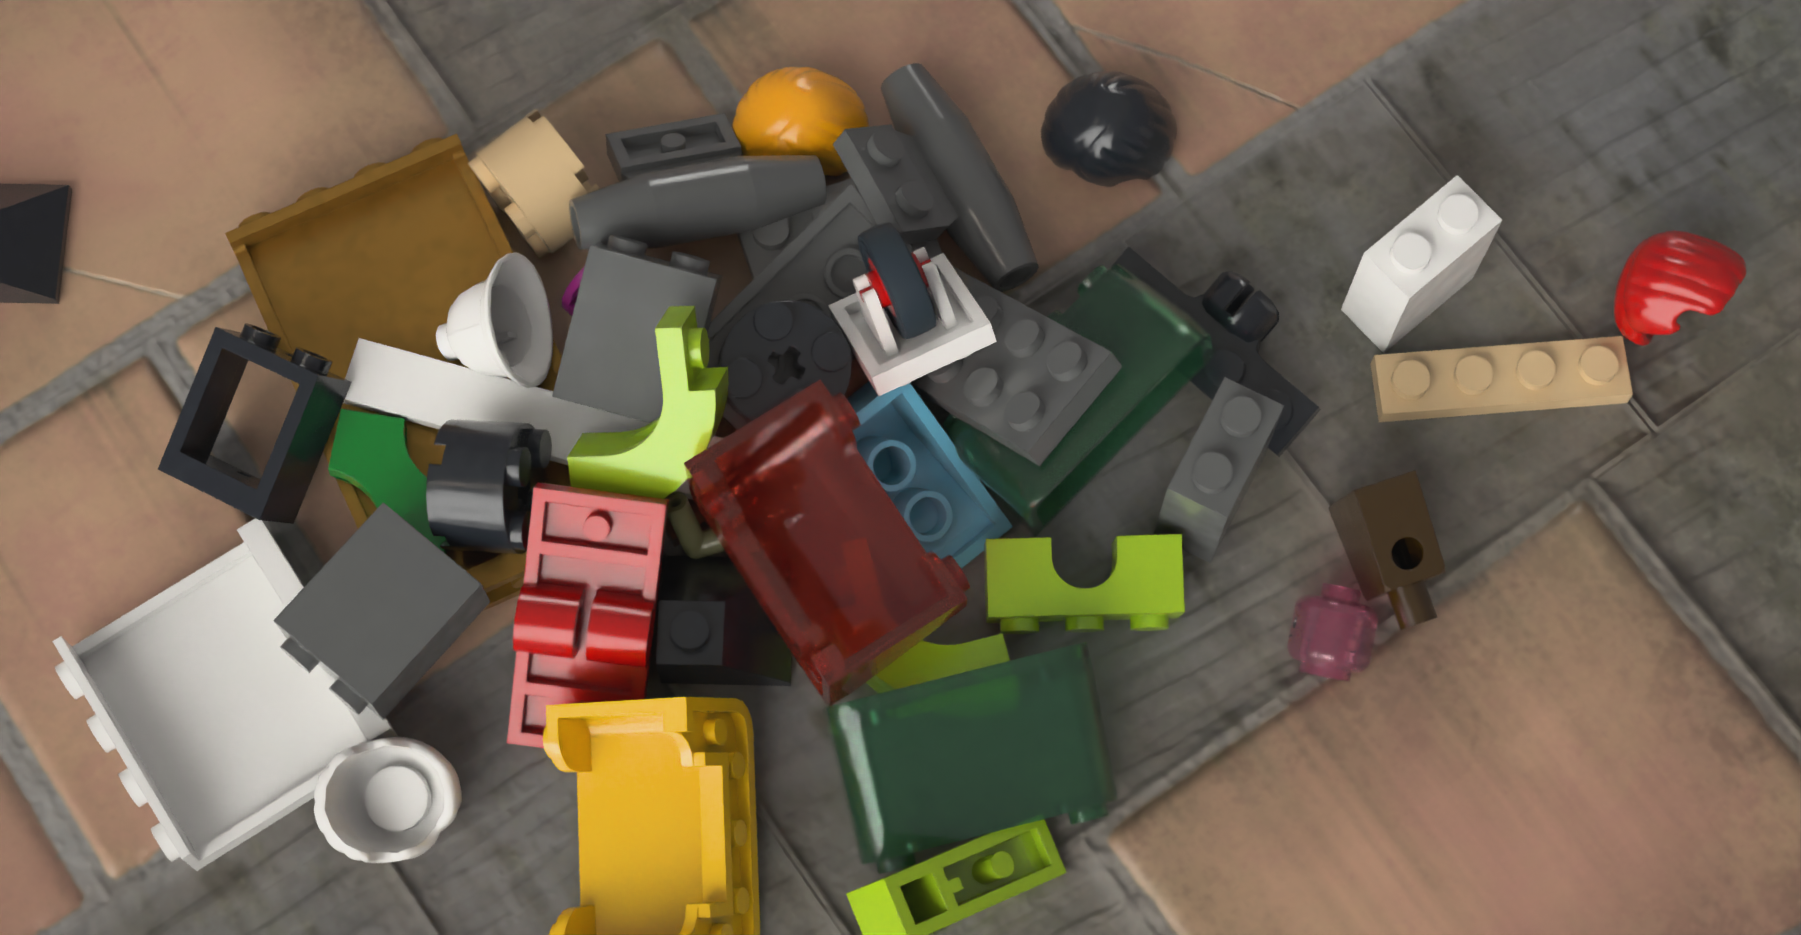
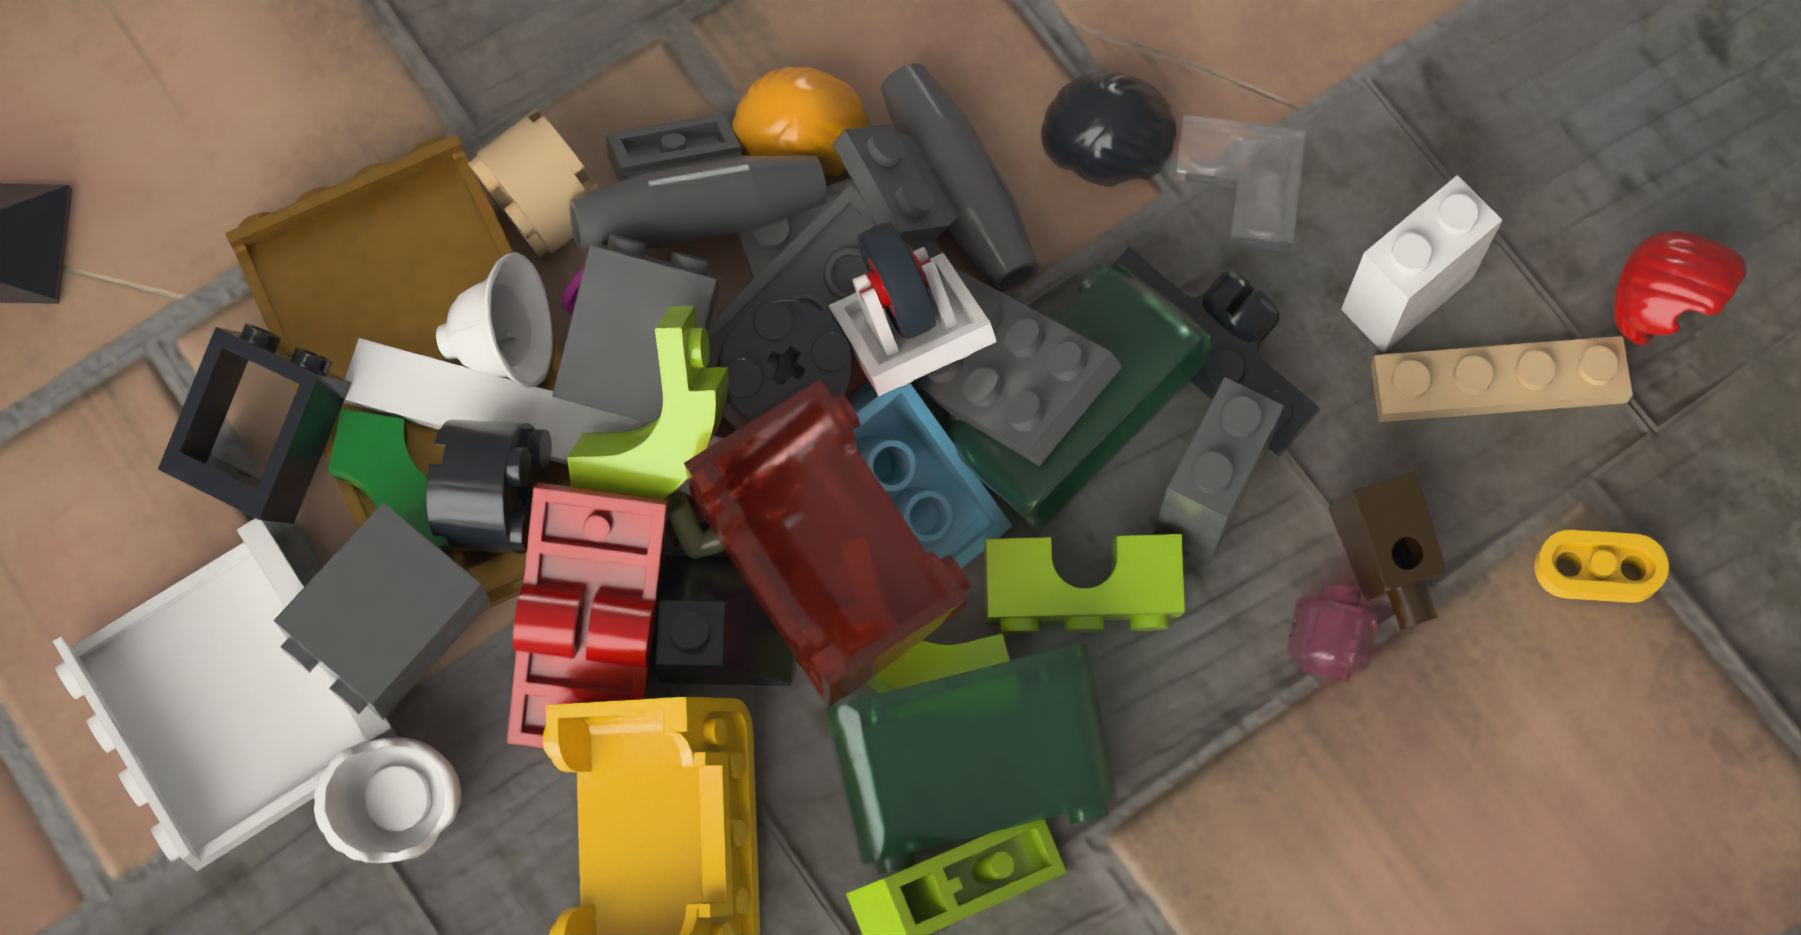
none -> clear plate [1174,114,1306,252]
none -> yellow plate [1534,530,1669,603]

